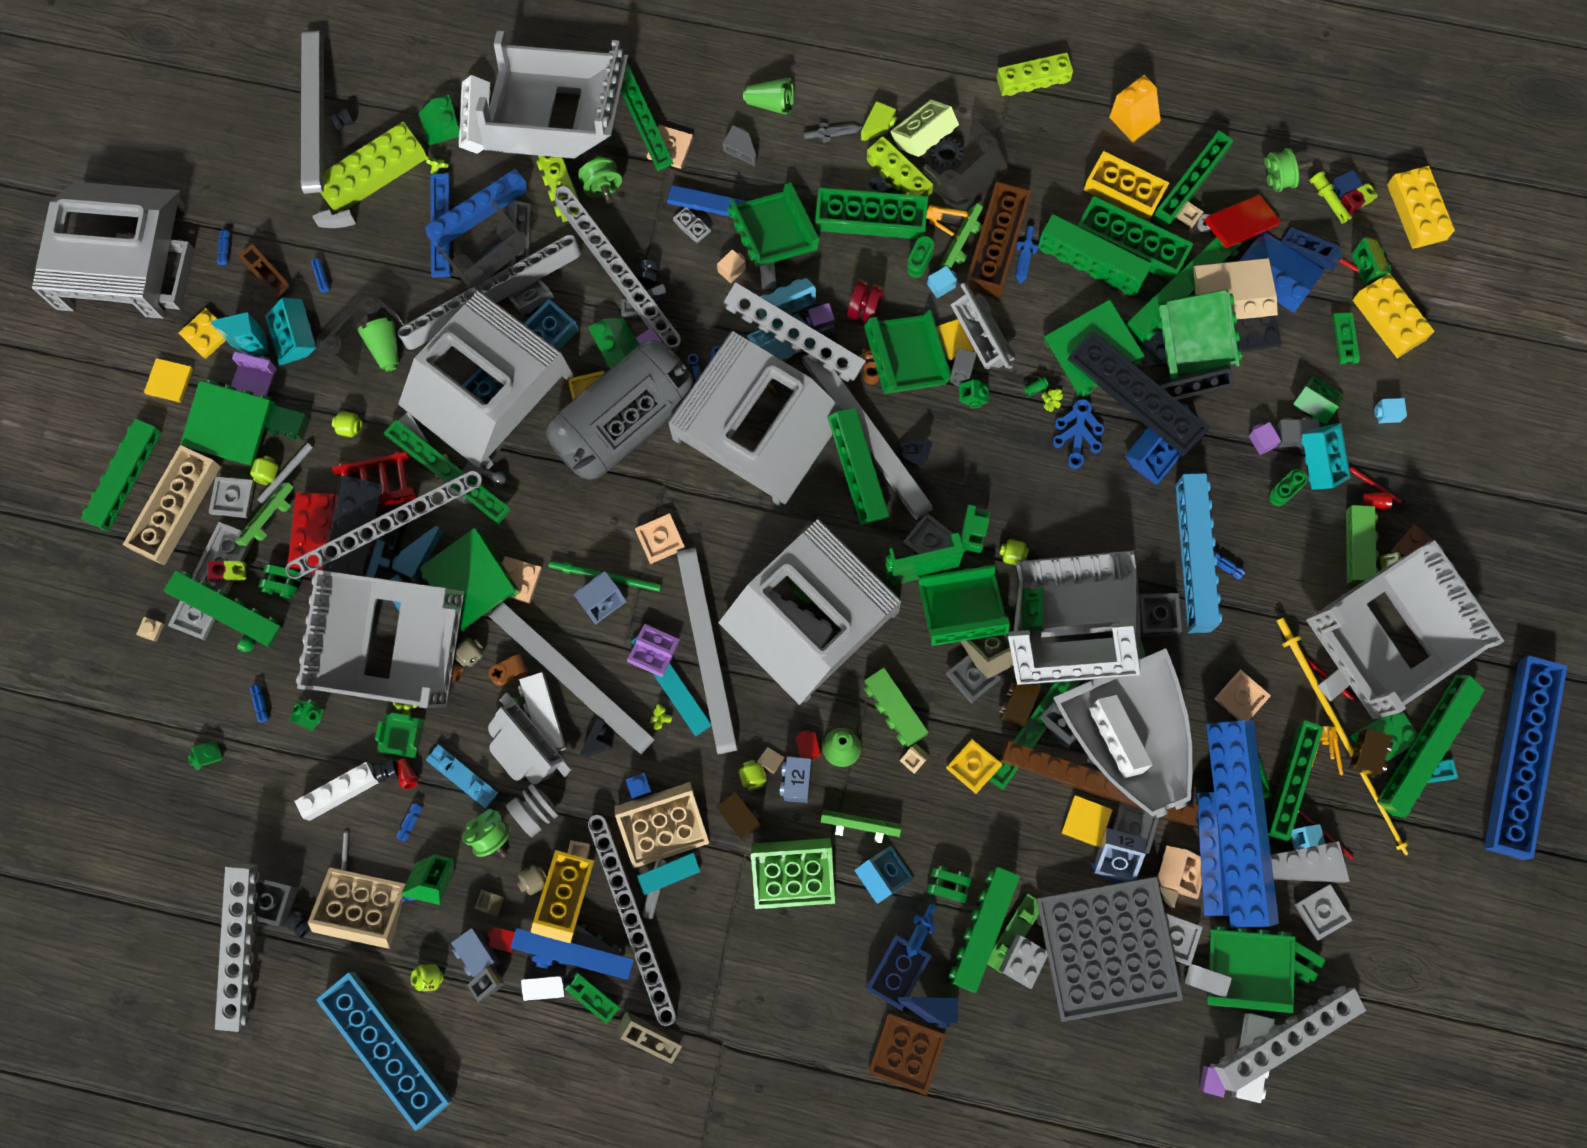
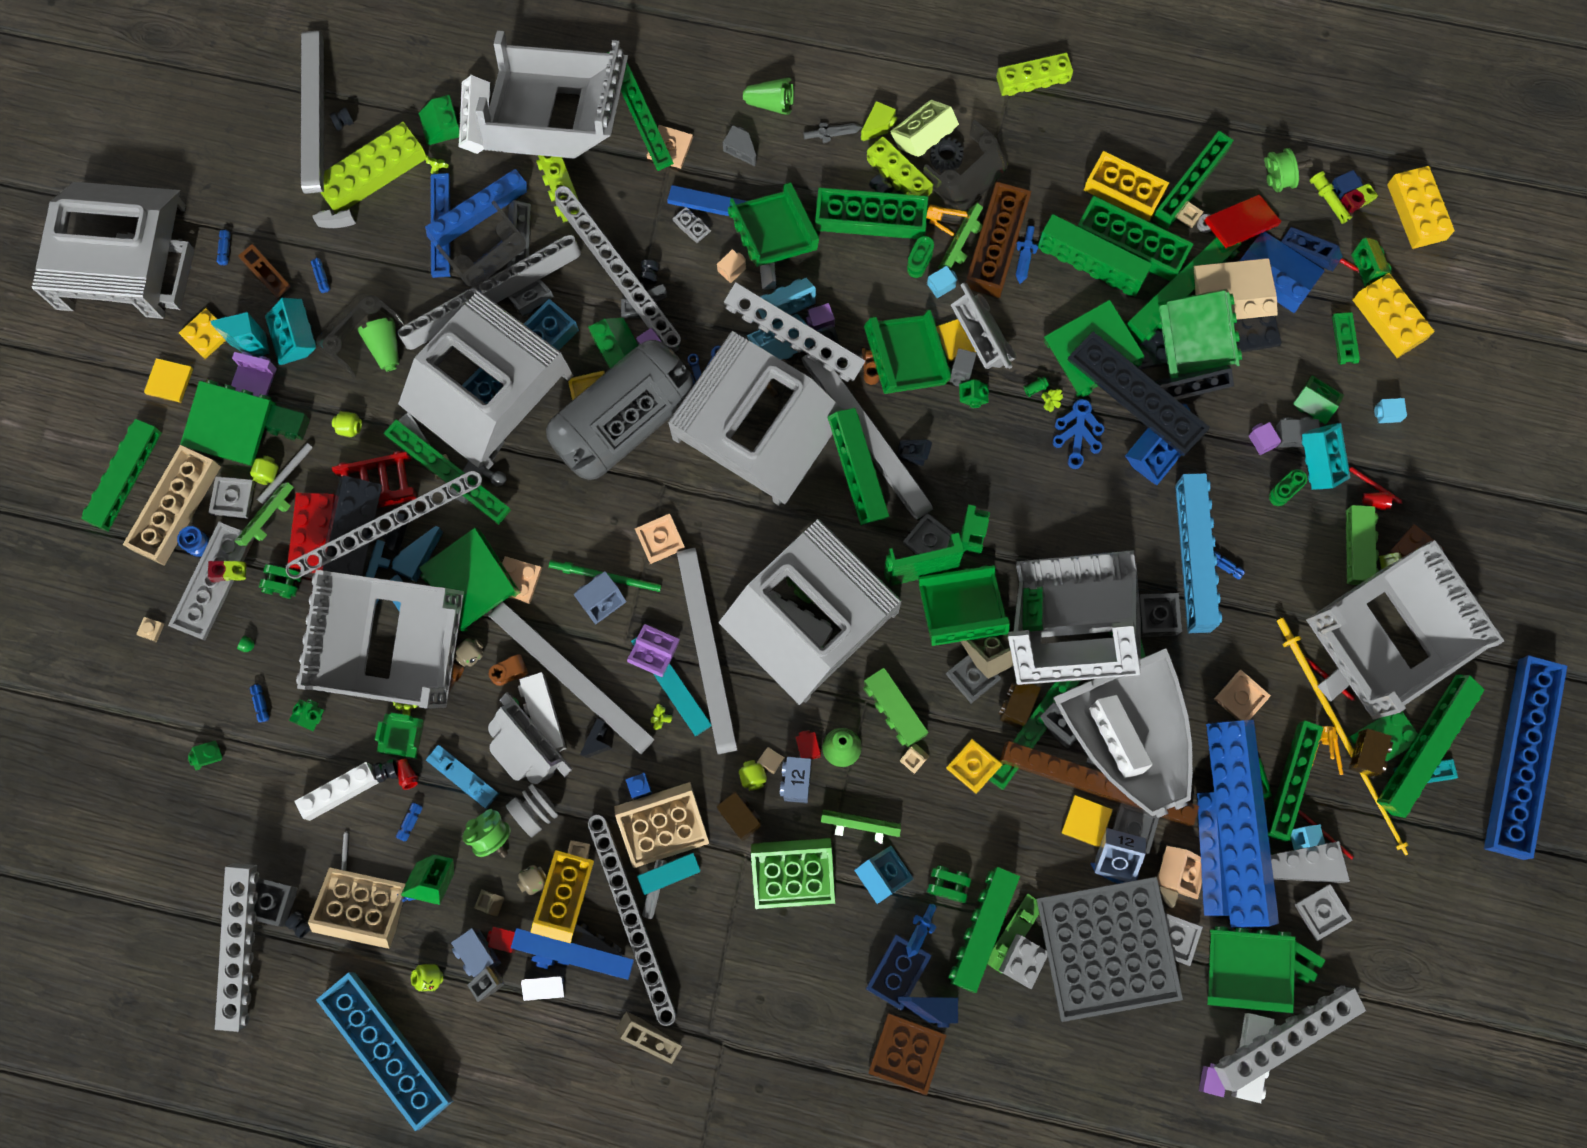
green brick [163,571,283,649] -> none
green plate [564,972,620,1024] -> none
bright green wheel [578,156,622,203] -> none
dark red wheel [847,278,885,323] -> none
lime head [999,539,1029,566] -> none
light orange slope [1109,75,1161,142] -> none
light grey slope [1184,964,1232,998] -> none
none -> blue wheel [177,526,210,557]

